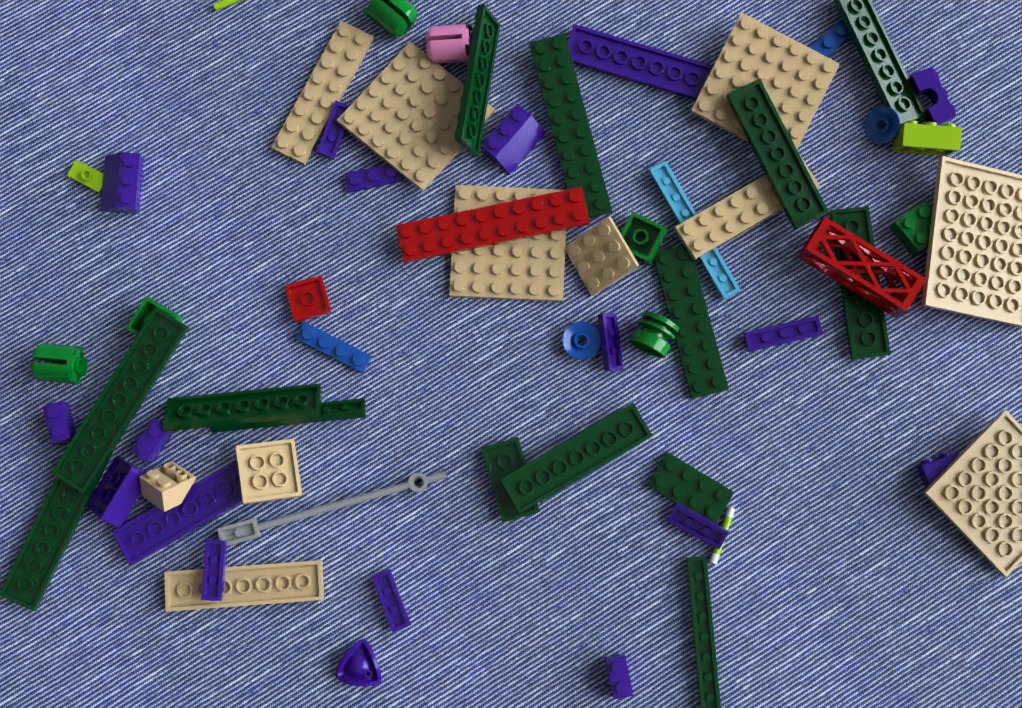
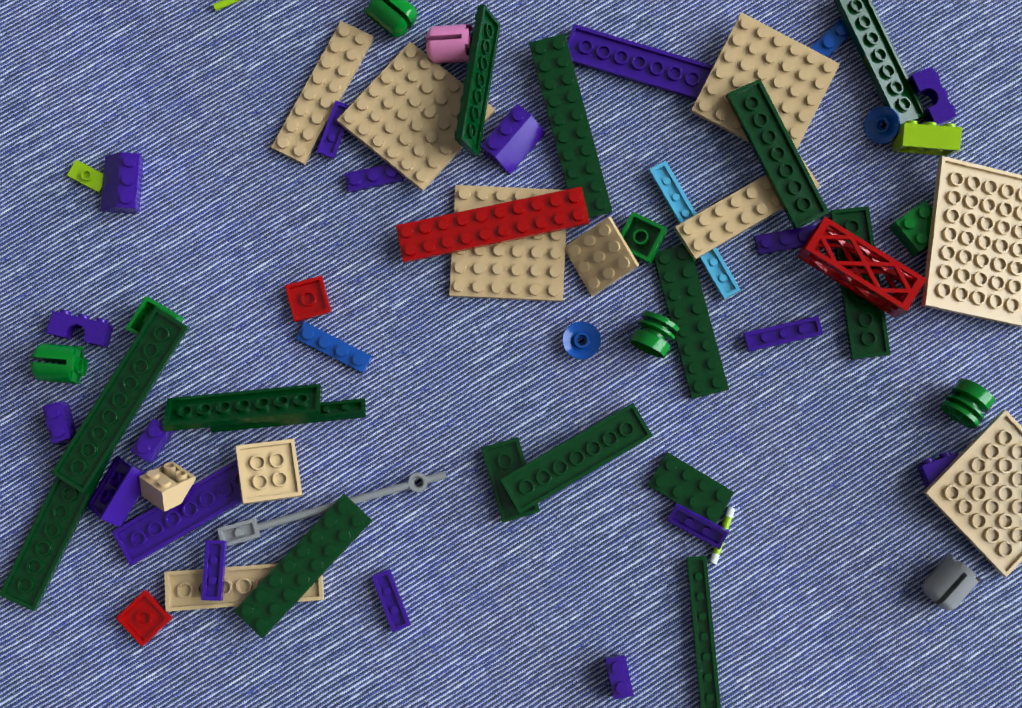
dark purple hat [335,639,382,687] -> none
dark purple plate [597,313,624,371] -> none
none -> dark purple arch [46,309,114,348]
none -> red plate [116,590,173,647]
none -> dark green plate [234,494,373,638]
none -> dark purple plate [754,225,832,255]
none -> light grey cylinder [922,553,981,611]
none -> green wheel [940,378,995,429]

